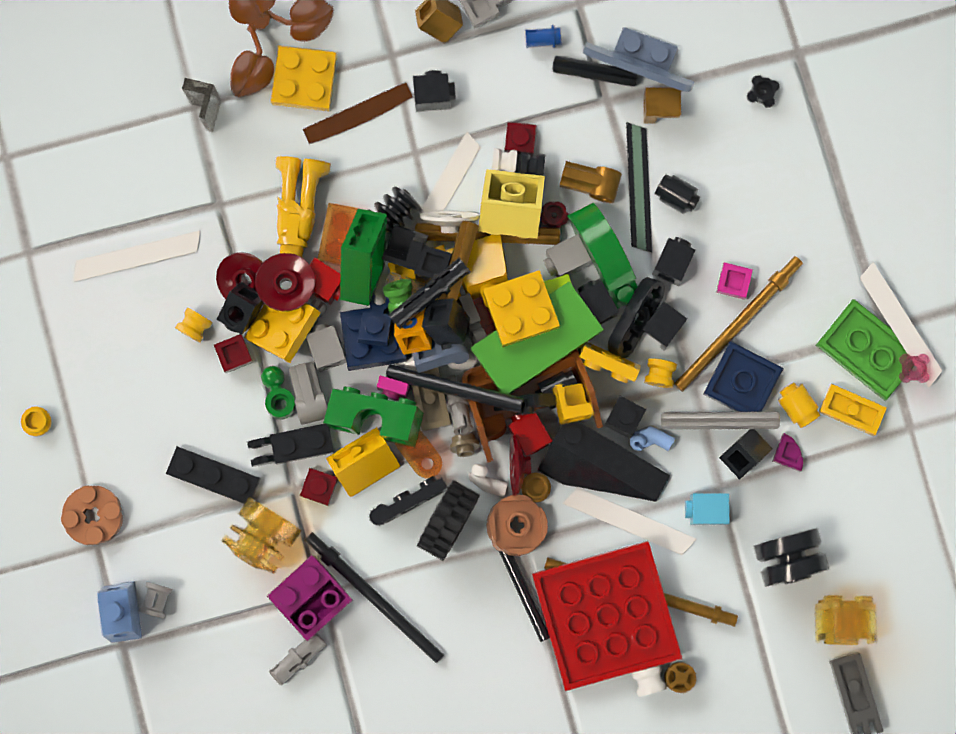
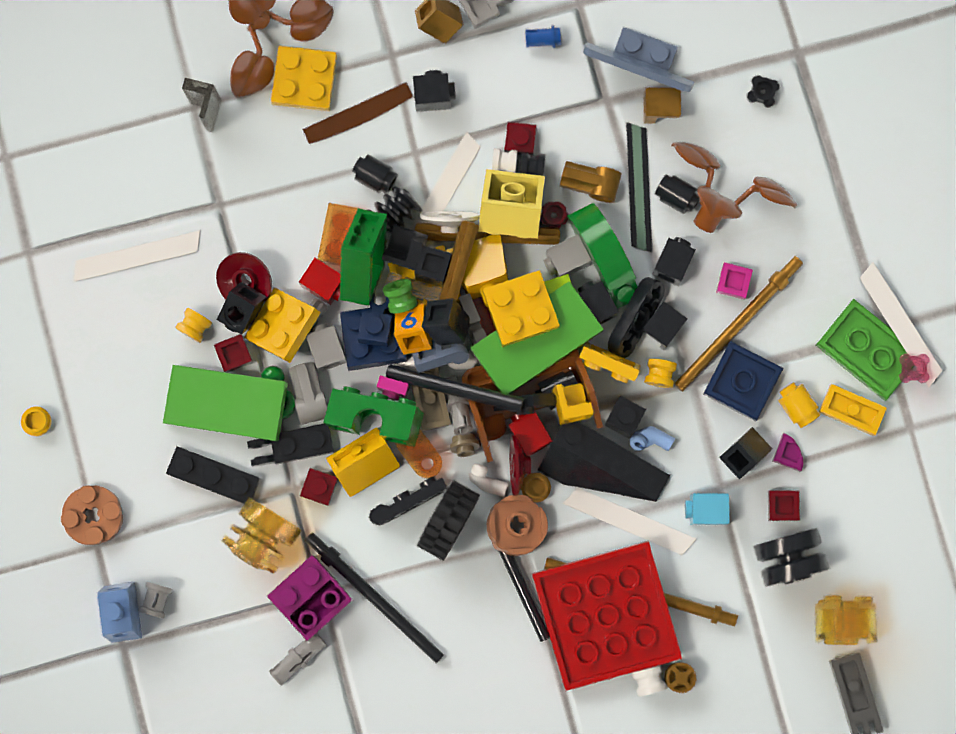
dark red dish [255,253,315,312] -> none
yellow piece [275,156,331,258] -> none
black pin [388,257,471,329] -> none
black axle [552,56,638,87] -> none
light grey axle [661,412,780,430] -> none
none -> bright green tile [163,365,288,441]
none -> black brick [352,154,398,194]
none -> dark orange plant [671,142,797,233]
none -> dark red plate [768,490,800,521]

